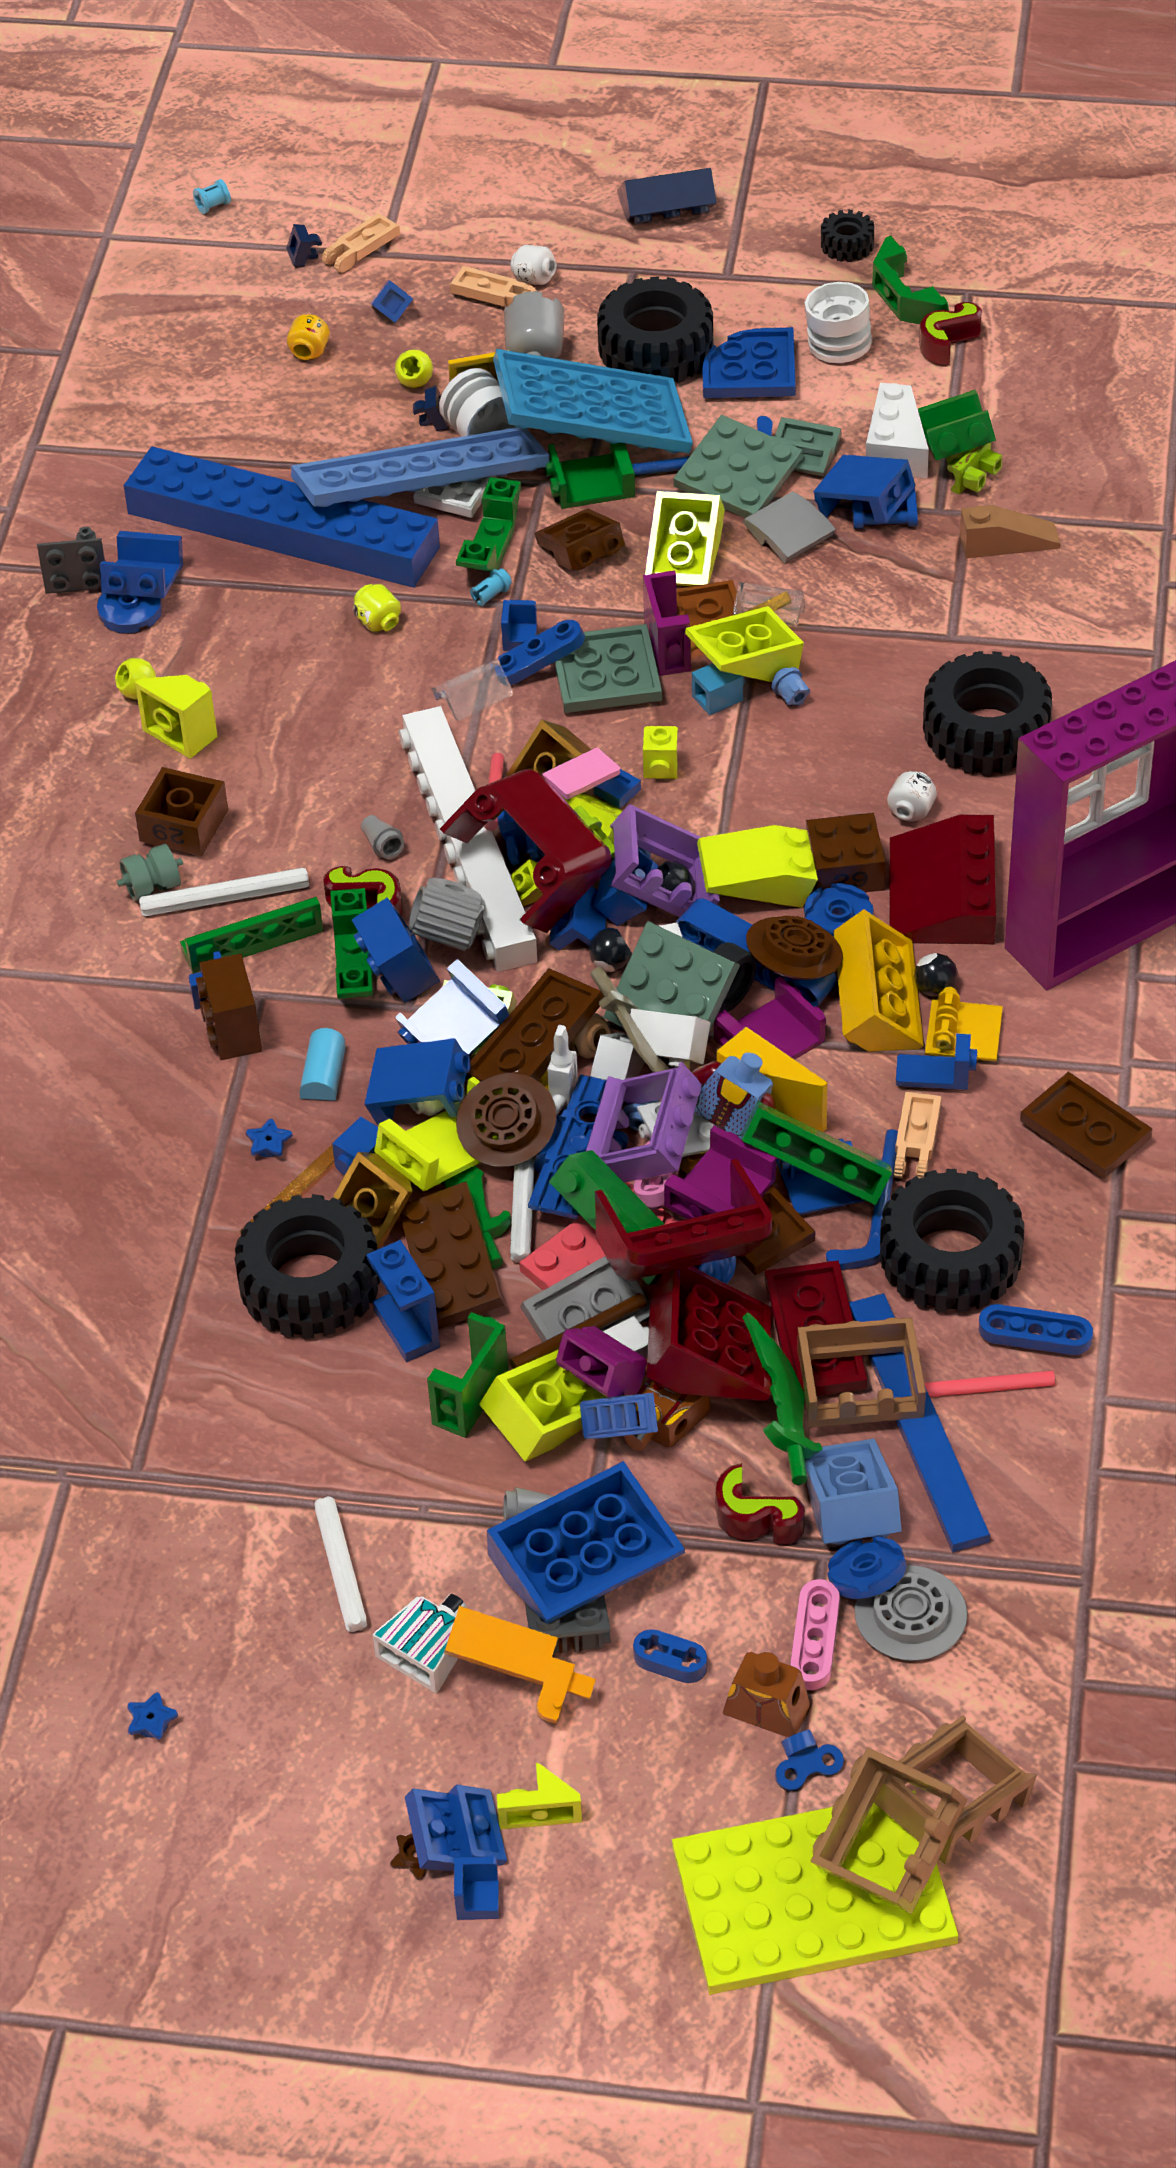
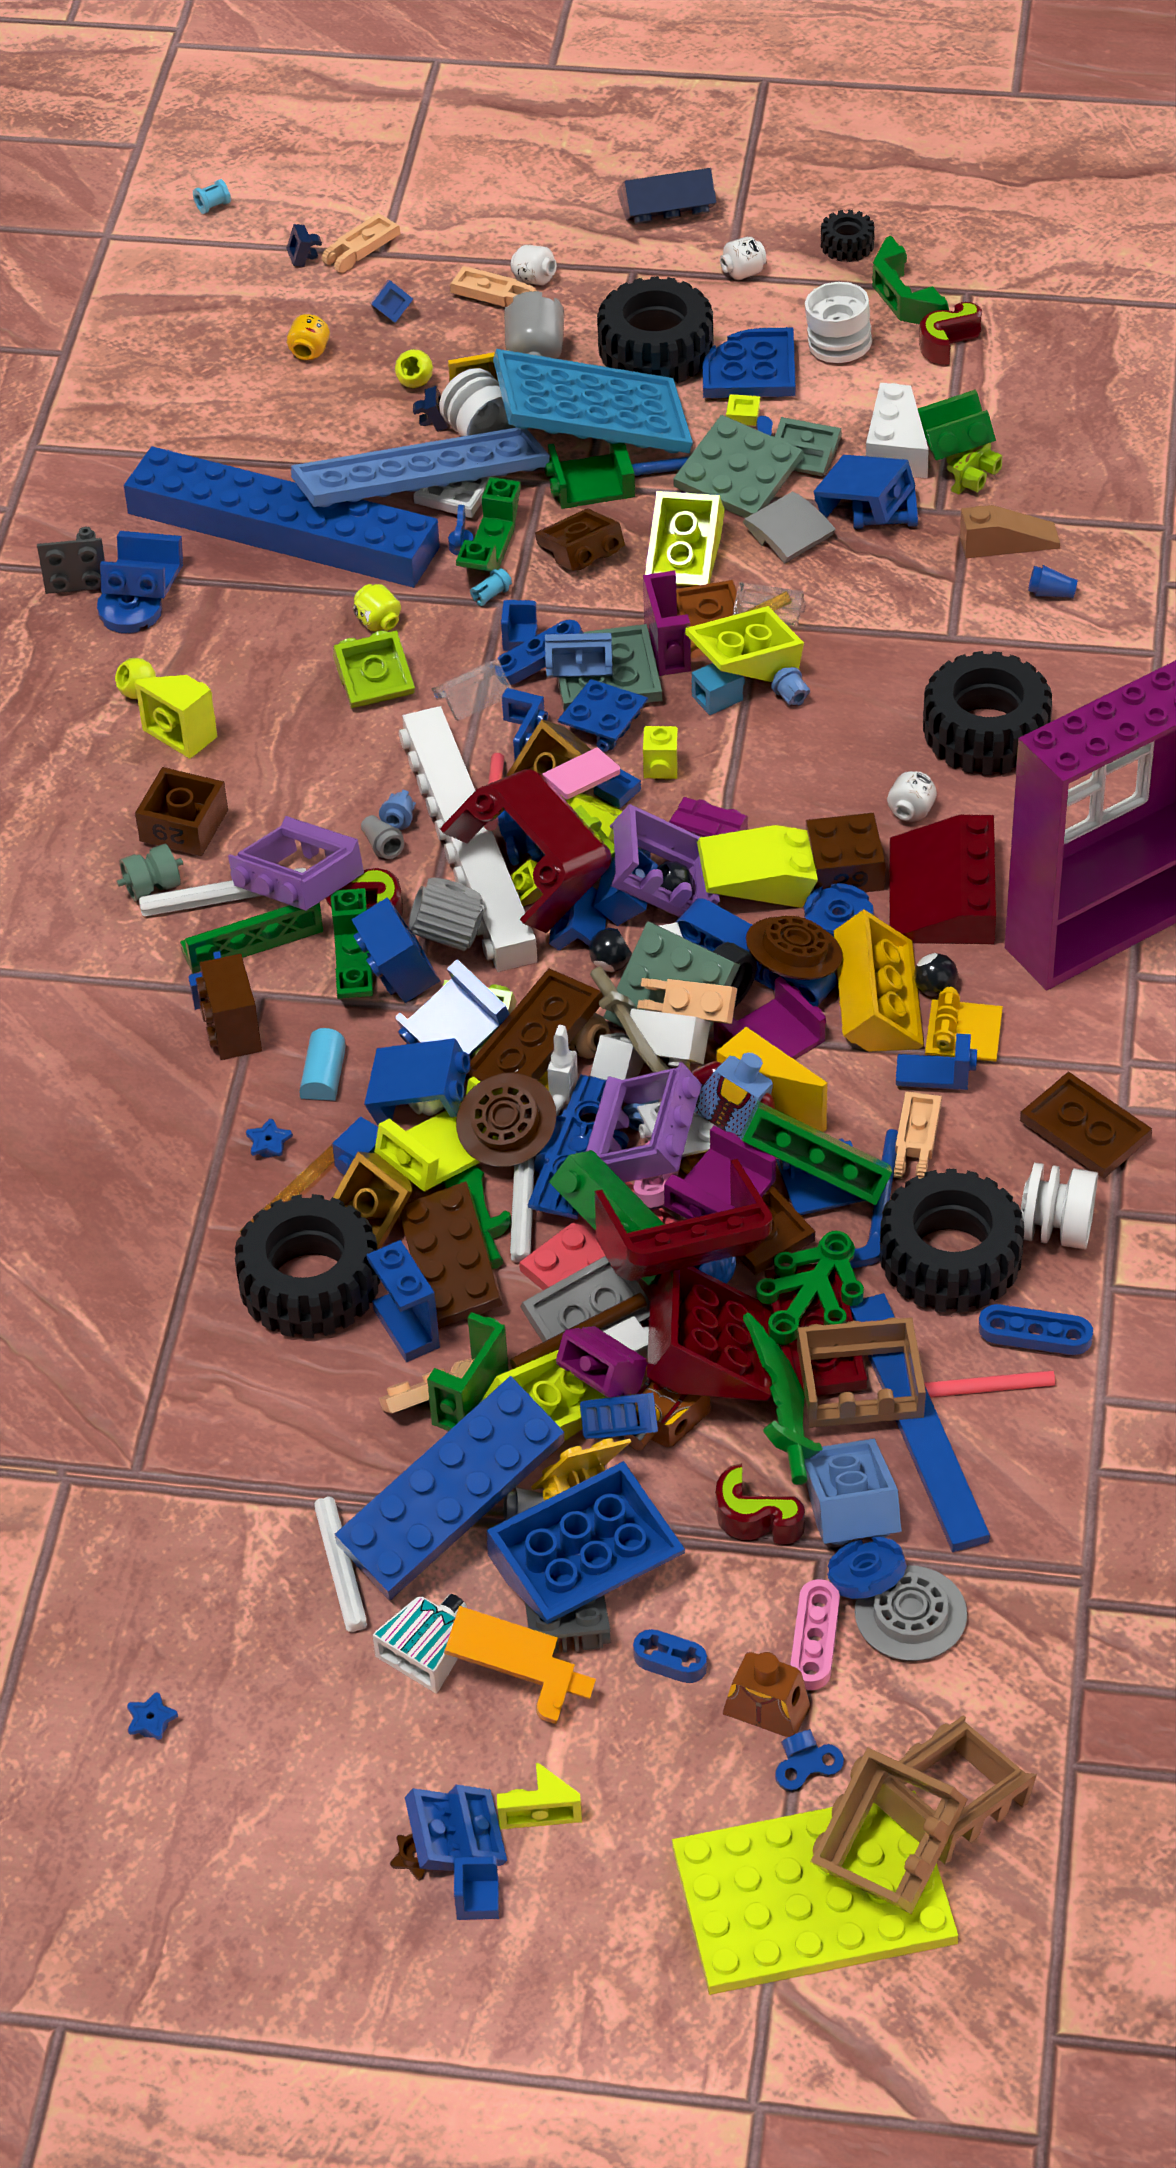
none -> medium lavender window [228,816,364,910]
none -> lime plate [333,630,415,709]
none -> blue brick [334,1376,564,1601]
none -> medium blue hose [379,790,416,830]
none -> light nougat hinge [379,1358,474,1413]
none -> blue piece [448,505,474,555]
none -> blue bracket [502,688,548,761]
none -> yellow hinge [531,1438,631,1501]
none -> medium blue hinge [545,633,613,677]
none -> blue hinge [558,679,648,752]
none -> light nougat hinge [637,978,737,1024]
none -> magenta brick [669,797,748,837]
none -> white head [720,237,767,280]
none -> neon yellow plate [726,394,760,426]
none -> green plant [756,1231,864,1345]
none -> white wheel [1021,1162,1098,1249]
none -> blue cone [1028,565,1078,598]

